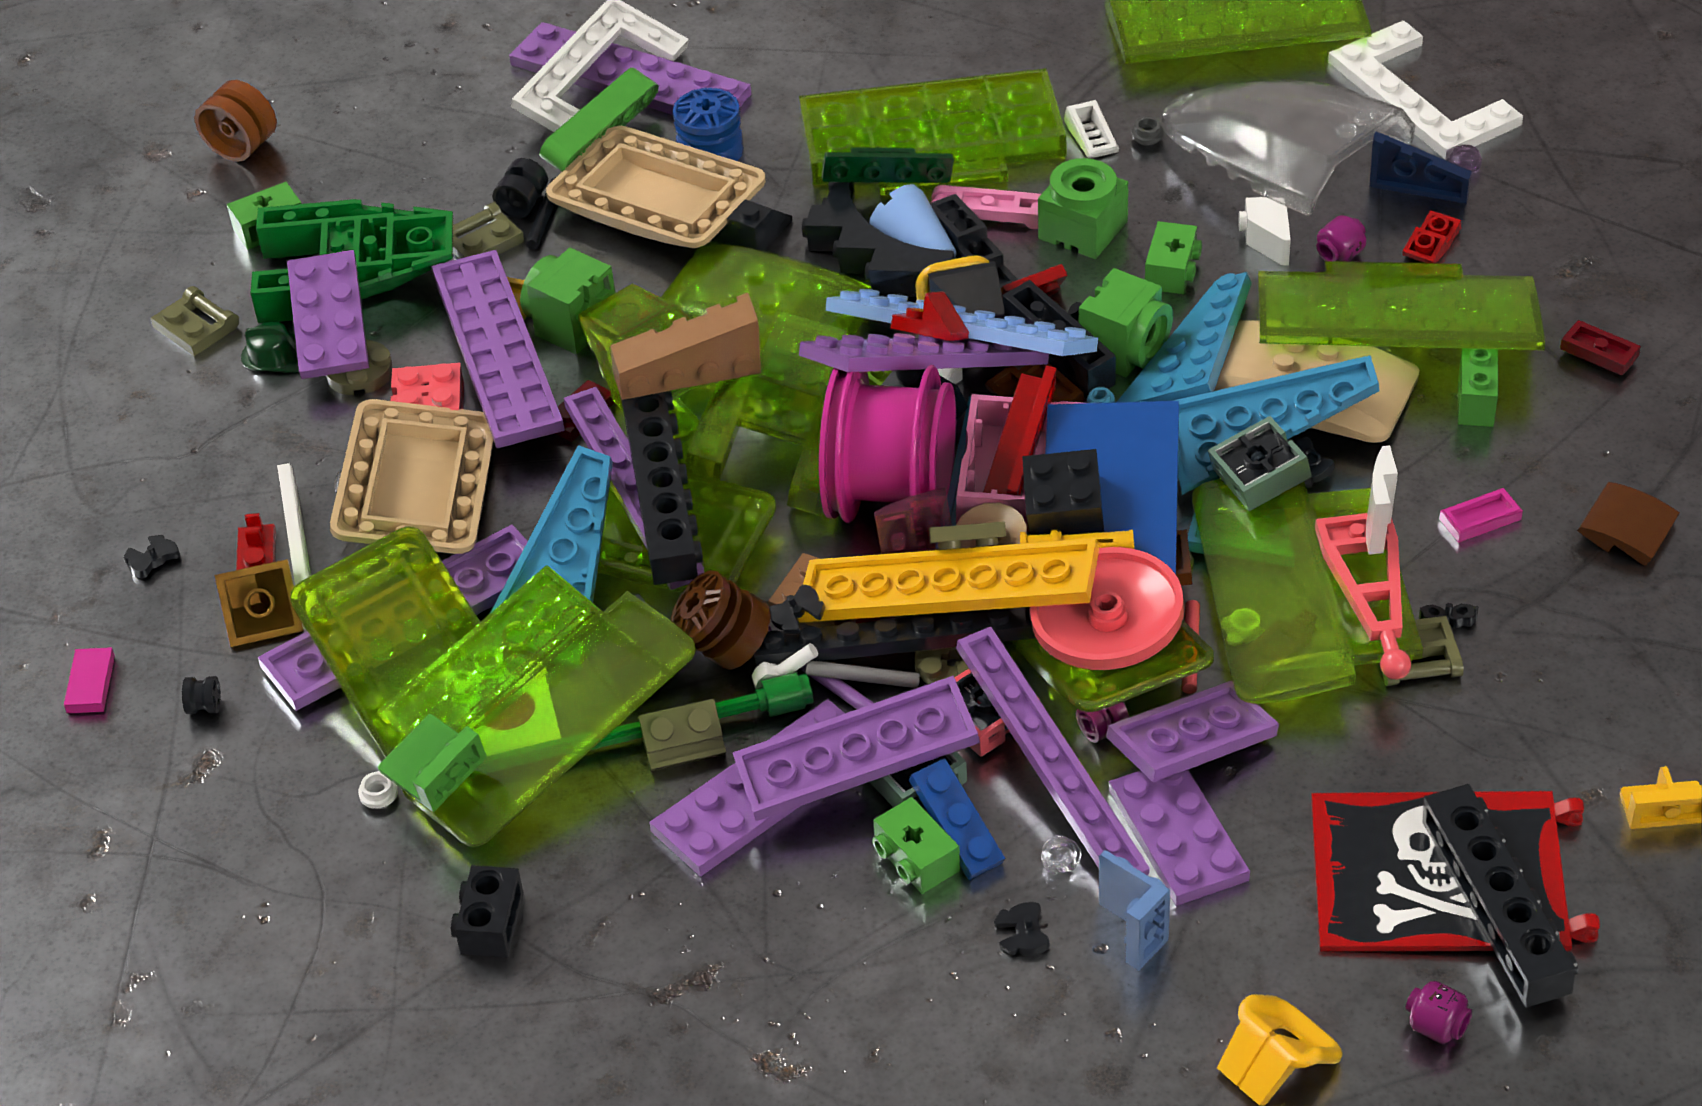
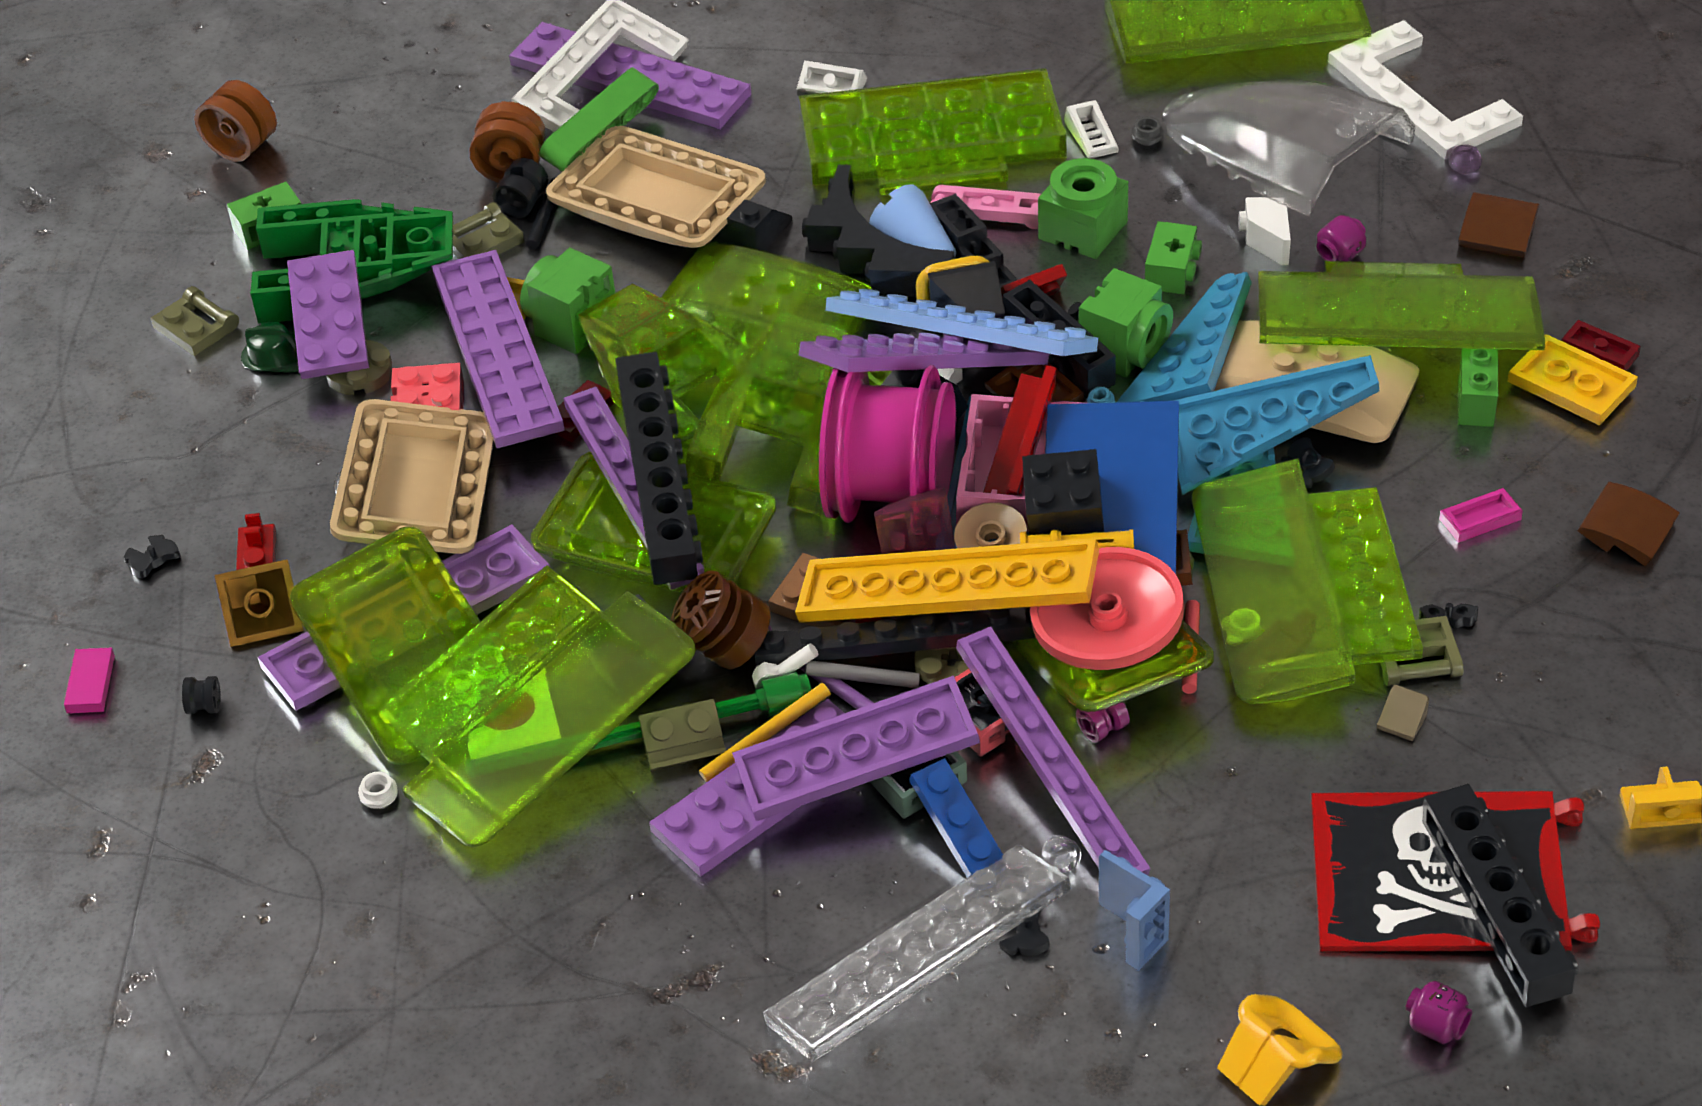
white tile [277,463,319,633] -> none
bright green bracket [378,714,487,812] -> none
black brick [451,865,524,958] -> none
dark azure wing [481,445,613,673] -> none
medium nougat wedge [610,293,761,400] -> none
blue wheel [673,88,744,161] -> none
black piece [769,585,825,634] -> none
dark green bracket [822,147,954,183] -> none
bright green brick [872,797,960,894] -> none
red slope [891,291,969,341] -> none
olive plate [929,521,1006,550] -> none
medium lavender plate [1106,681,1279,782] -> none
medium lavender plate [1109,770,1250,906] -> none
piece [1208,416,1312,511] -> none
coral plate [1315,513,1411,680] -> none
white slope [1366,446,1398,555] -> none
dark blue wing [1369,131,1472,204] -> none
red slope [1402,210,1461,266] -> none
none -> dark orange wheel [470,101,546,183]
none -> yellow bar [699,682,831,782]
none -> clear plate [762,844,1072,1062]
none -> white slope [797,60,867,101]
none -> dark tan slope [1377,685,1429,741]
none -> reddish brown slope [1458,192,1539,258]
none -> yellow plate [1507,334,1638,426]

